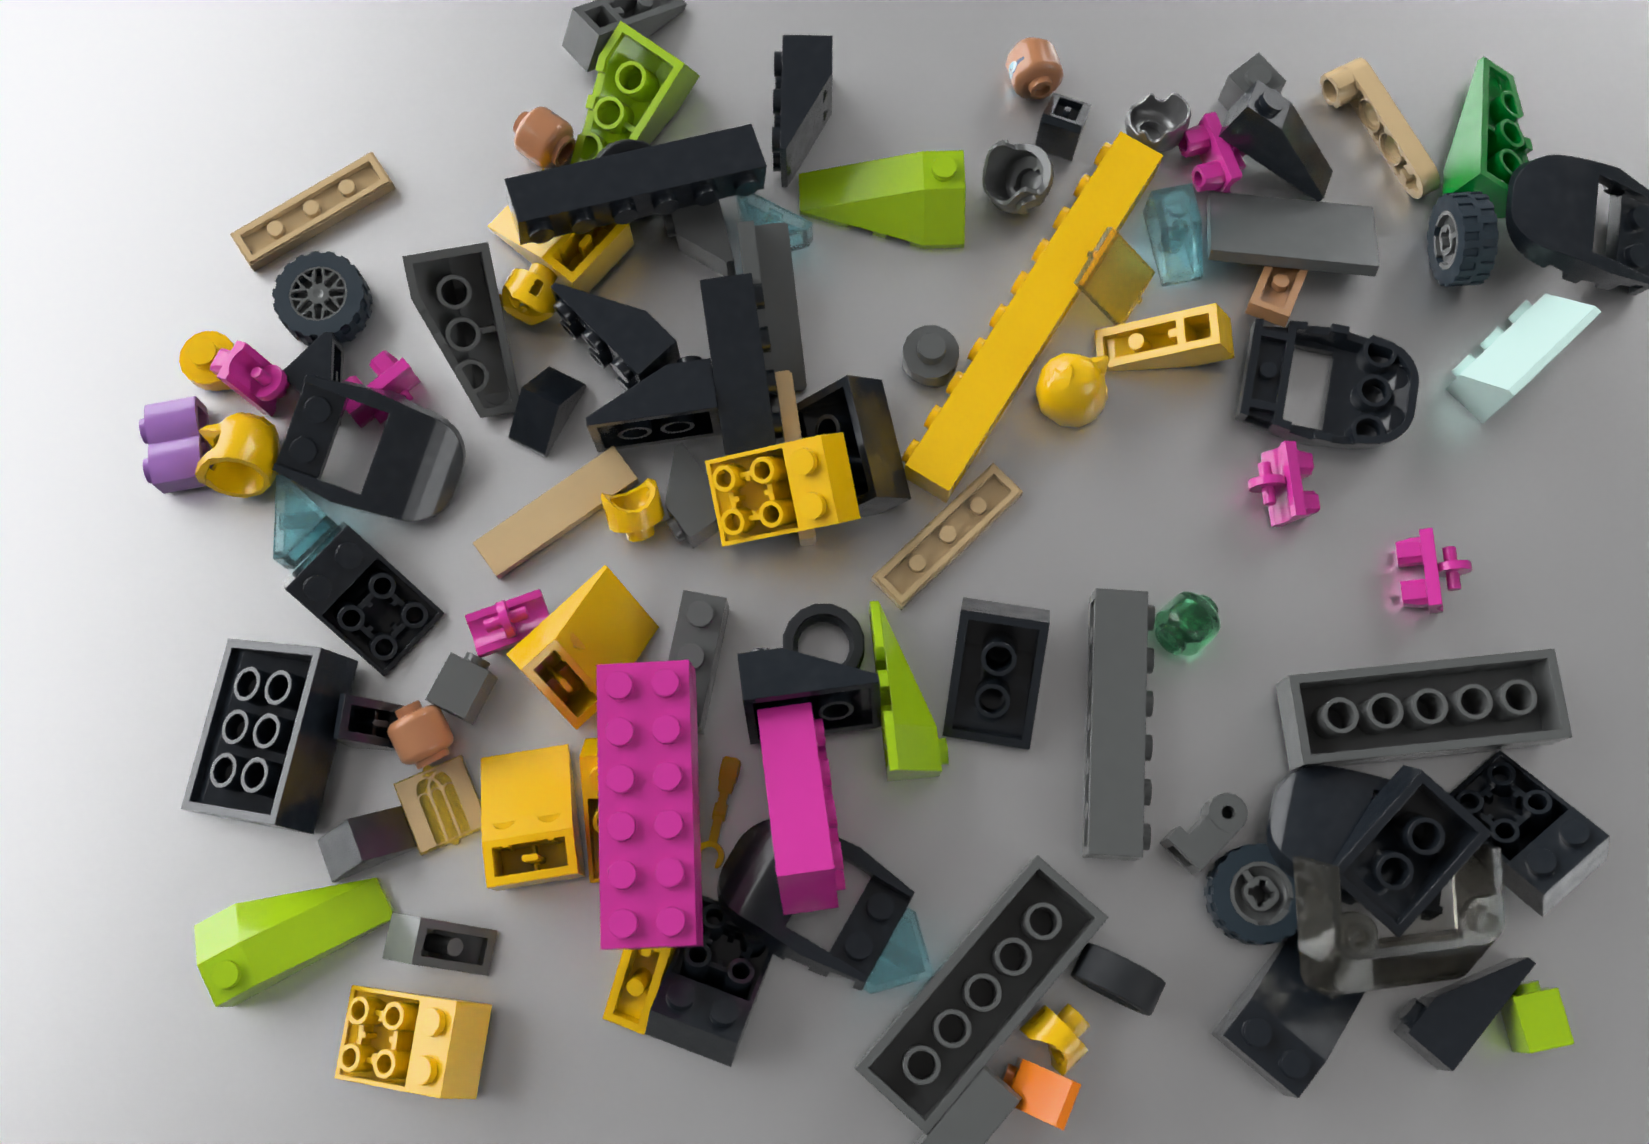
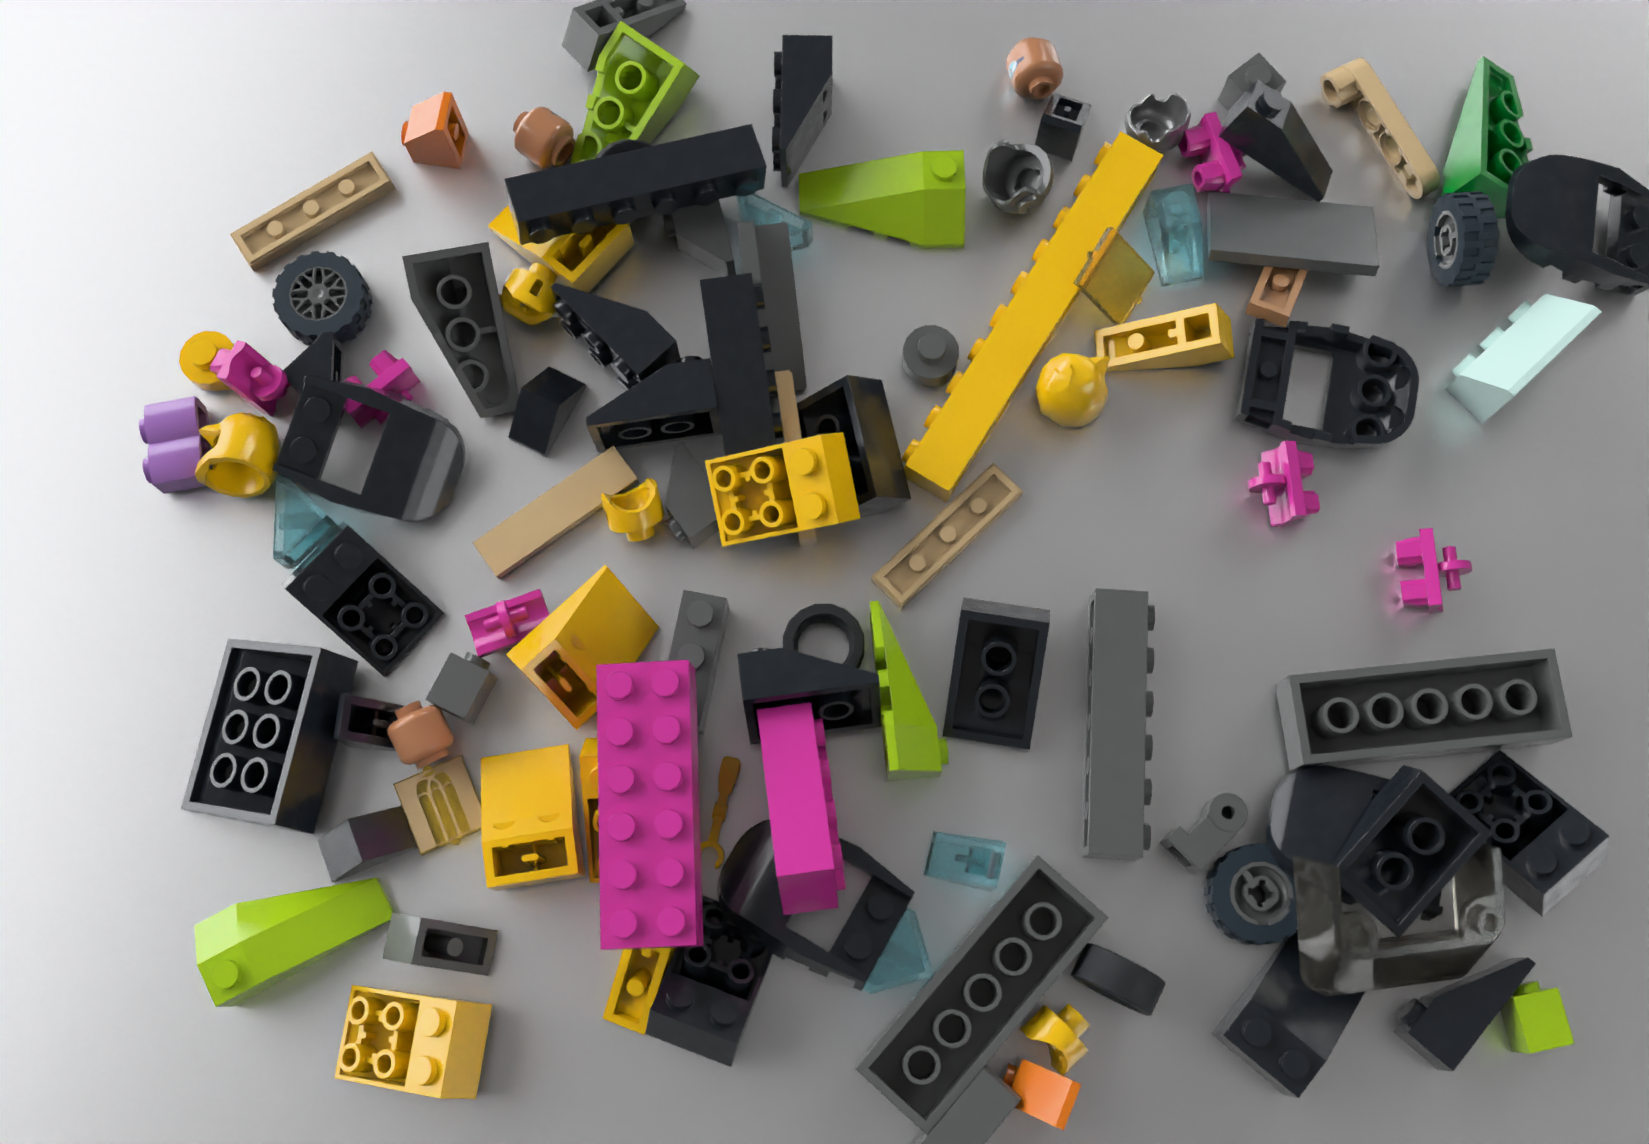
clear green head [1155,591,1221,656] -> none
none -> orange slope [401,92,469,169]
none -> clear light blue slope [924,831,1007,892]

